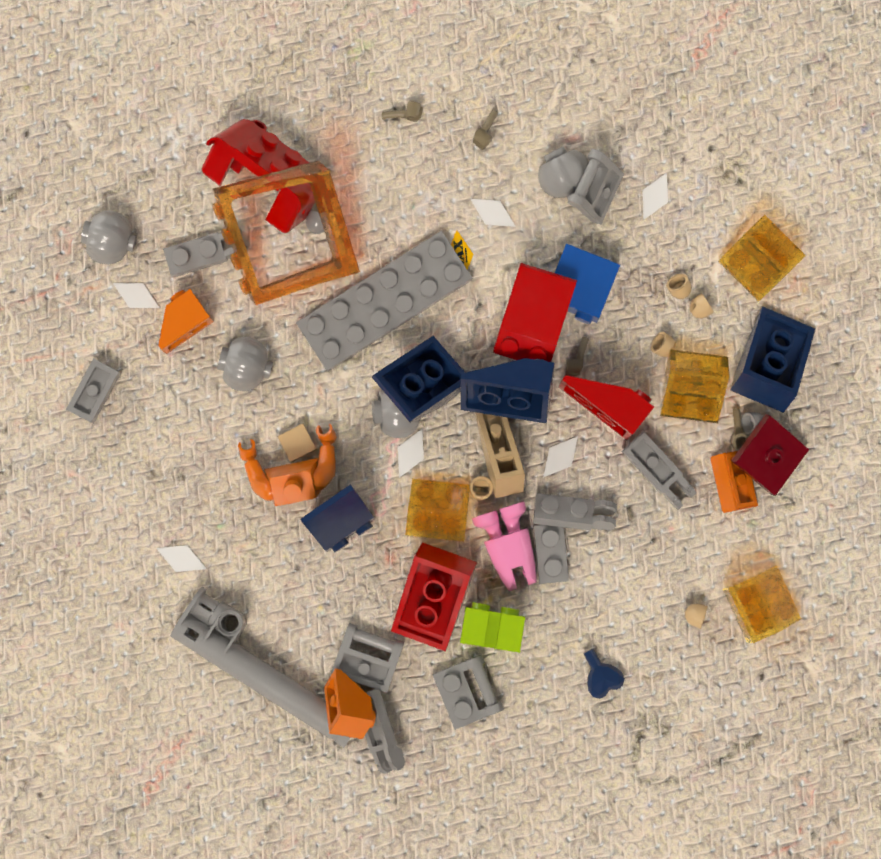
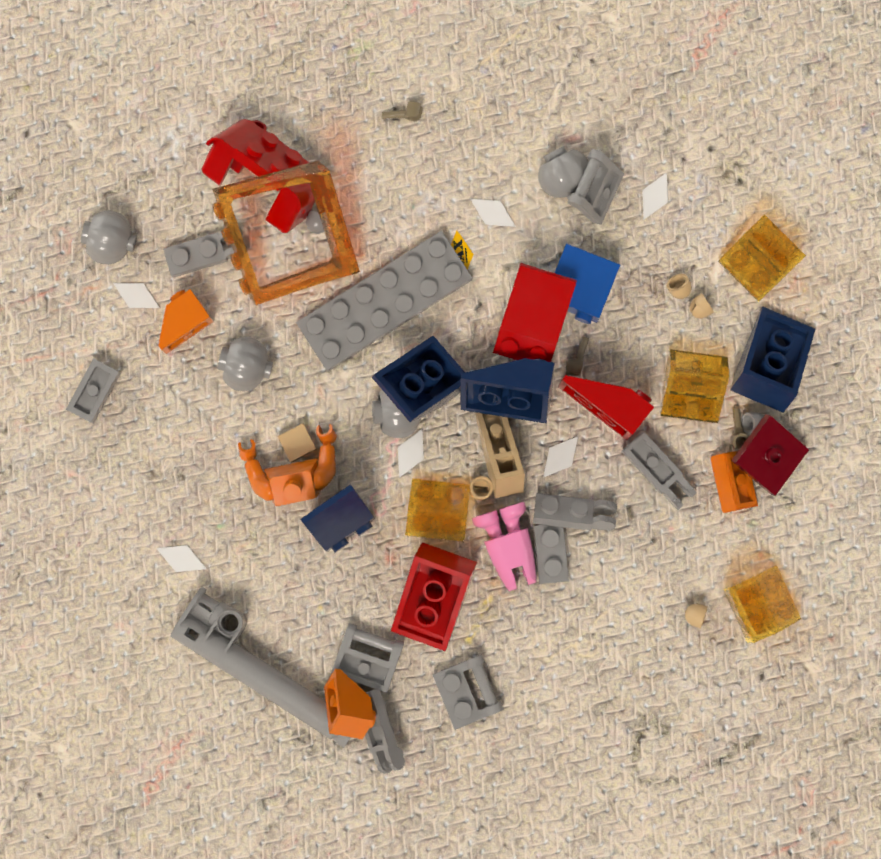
lime brick [460,602,525,653] -> none
dark tan hand [473,110,498,150] -> none
dark blue rock [583,648,625,699] -> none
tan hinge [651,332,676,357] -> none

